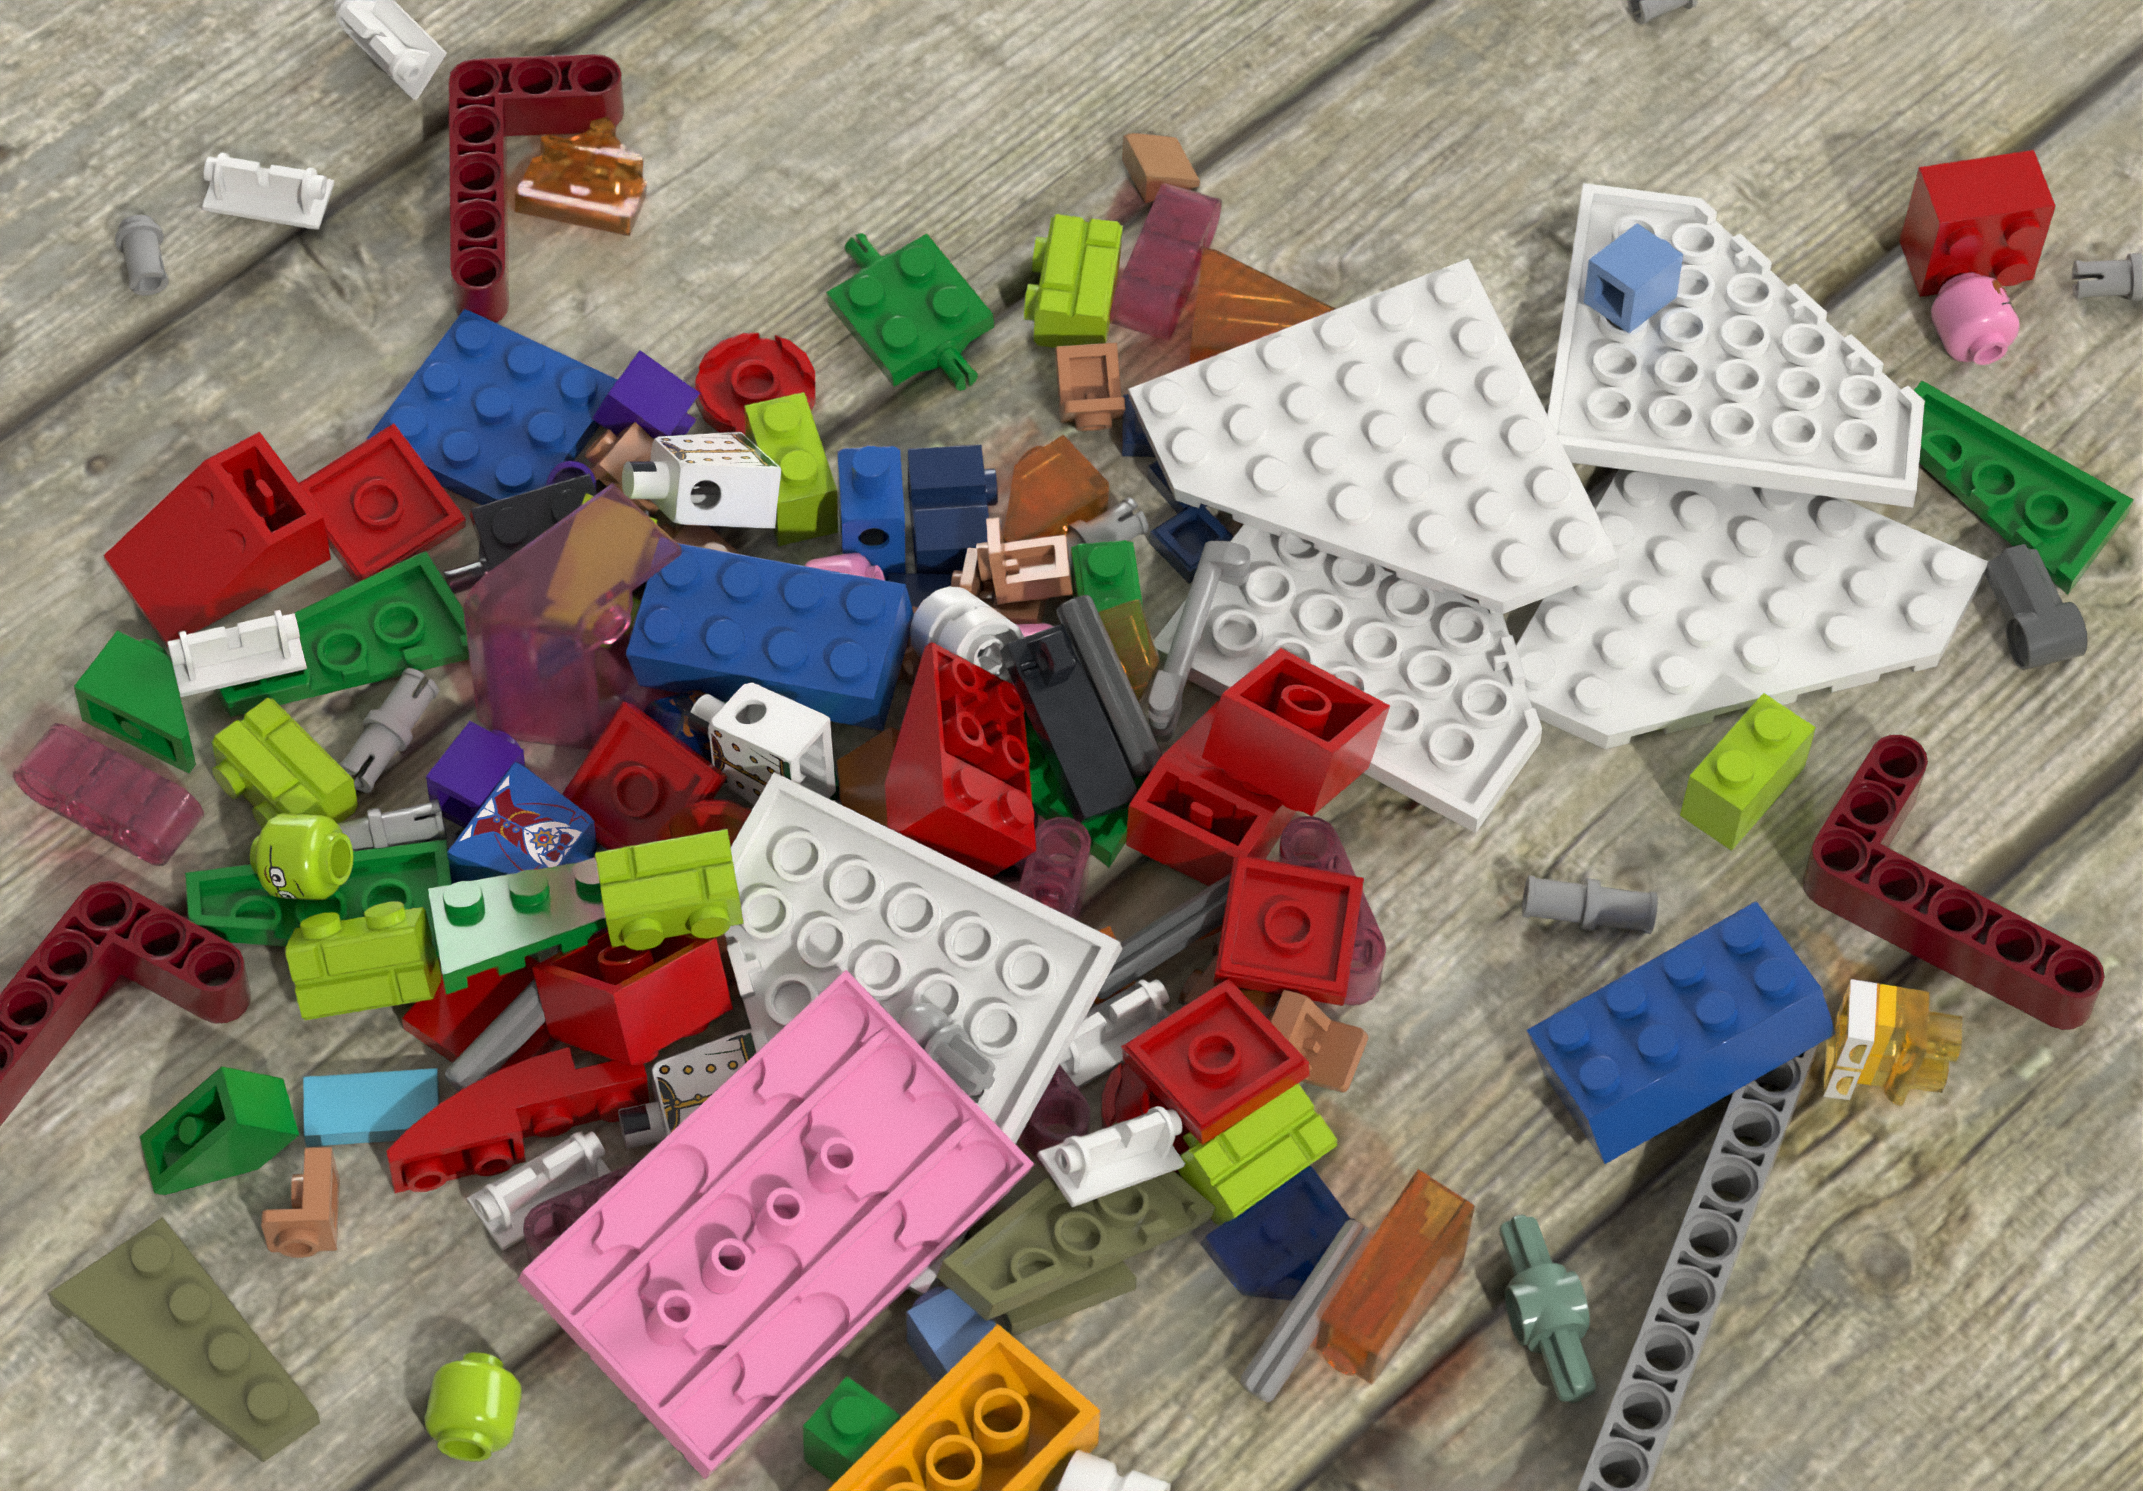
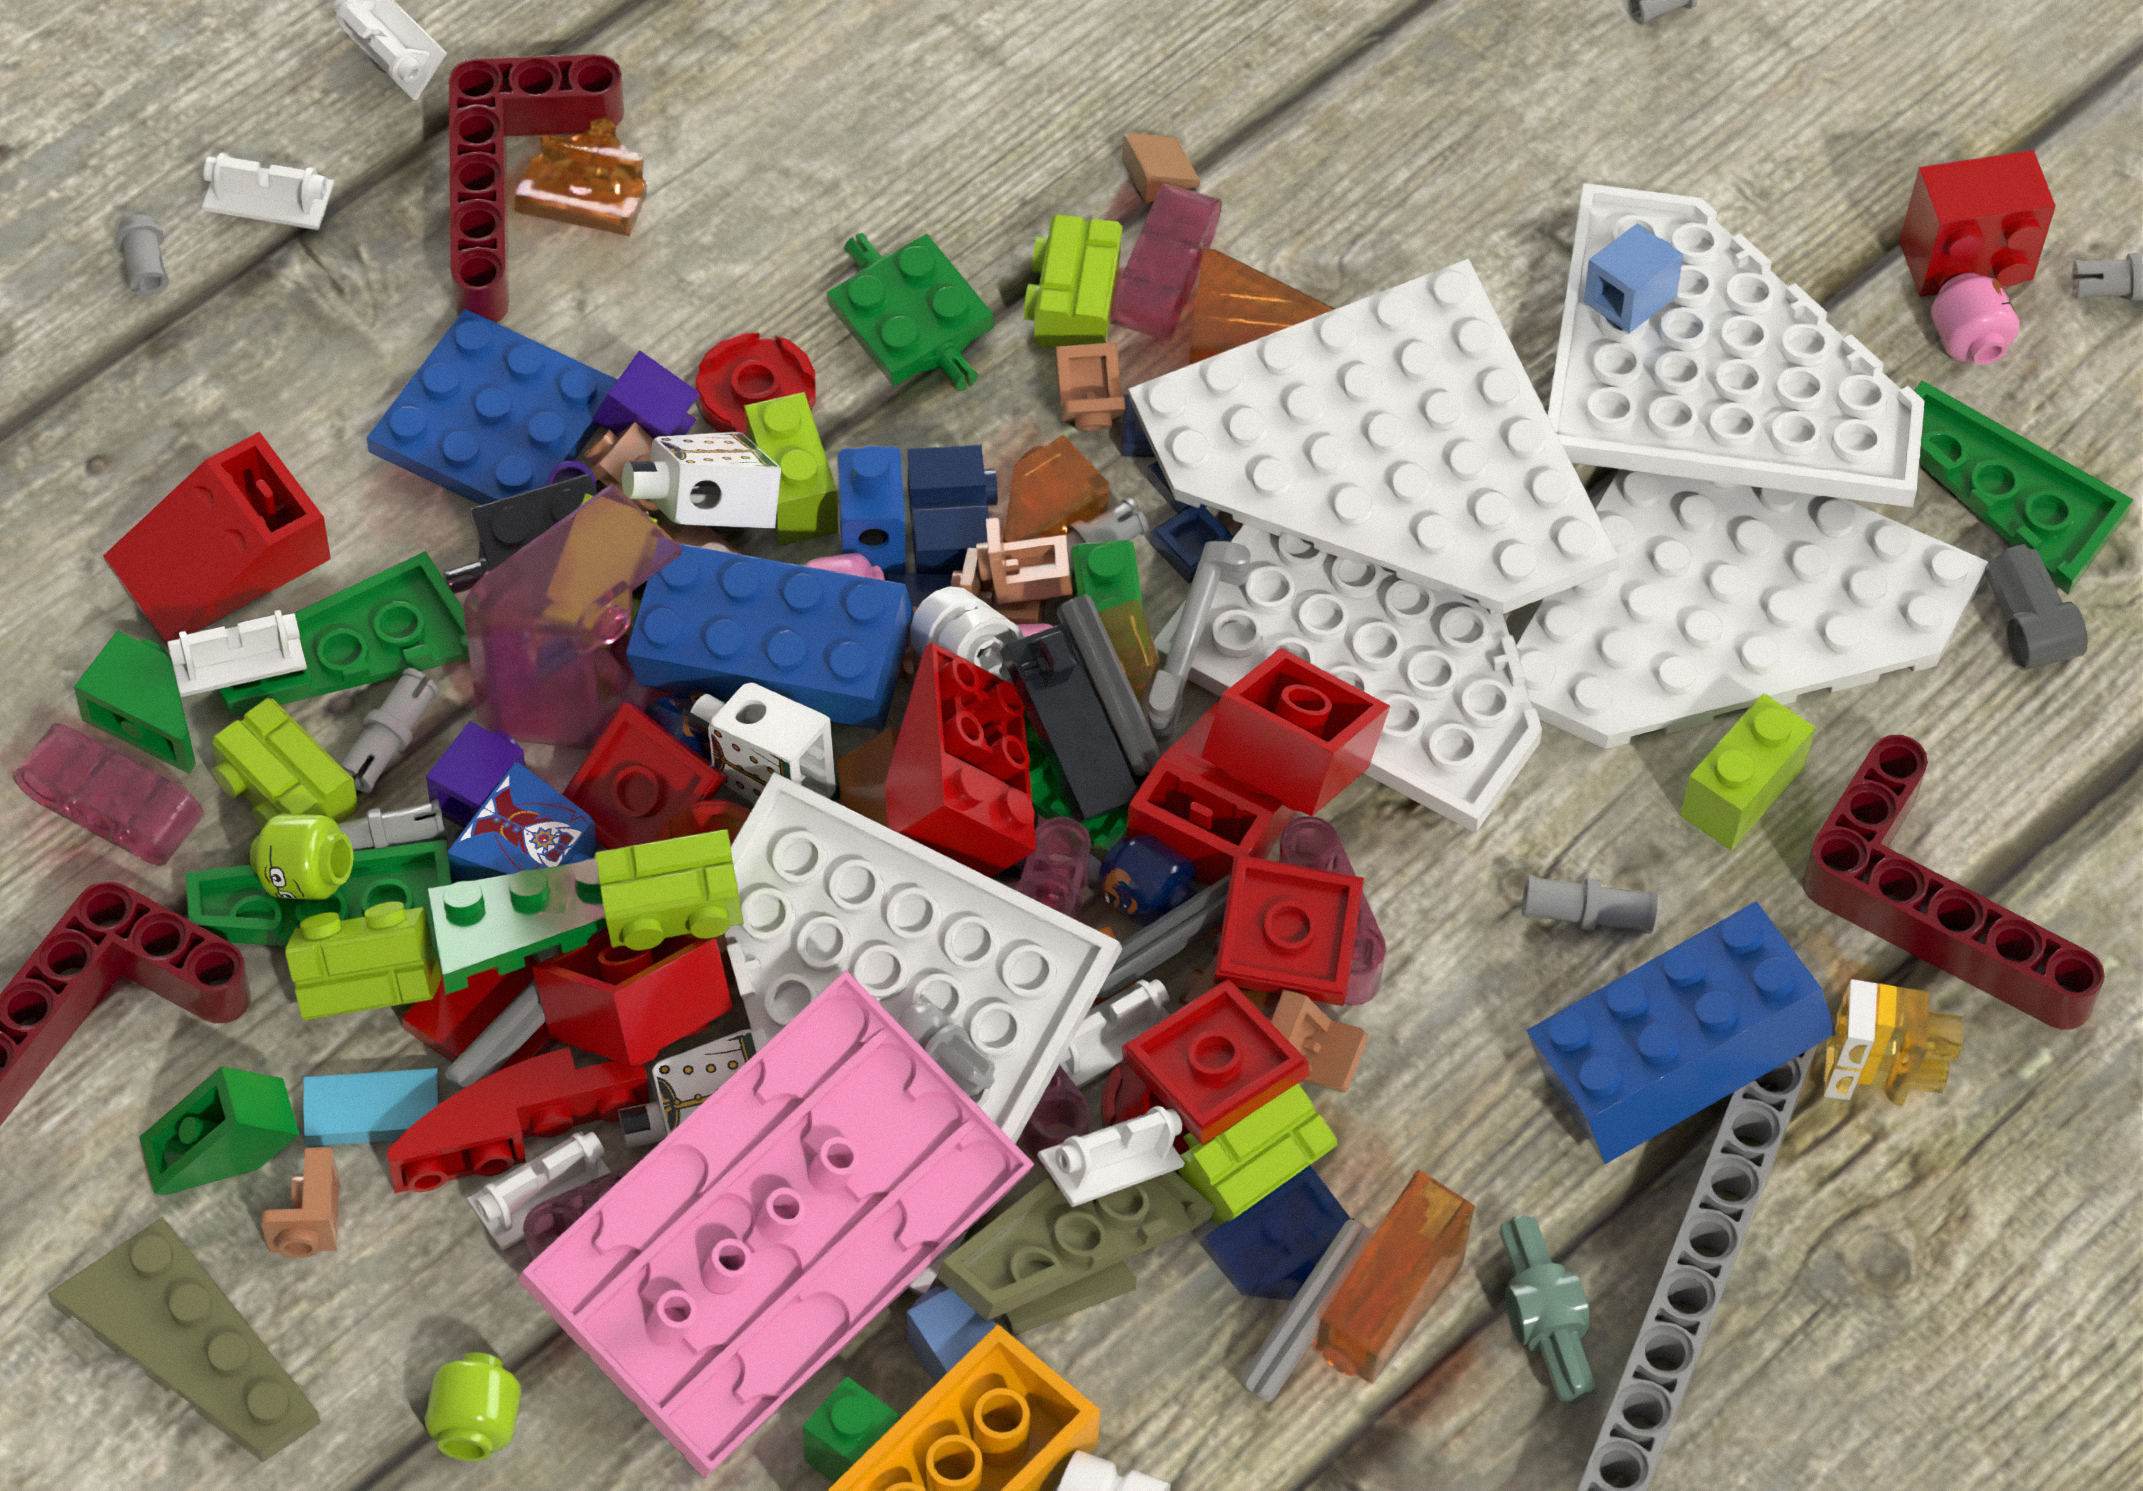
red tile [299,423,466,583] -> none
none -> clear blue head [1099,834,1198,928]

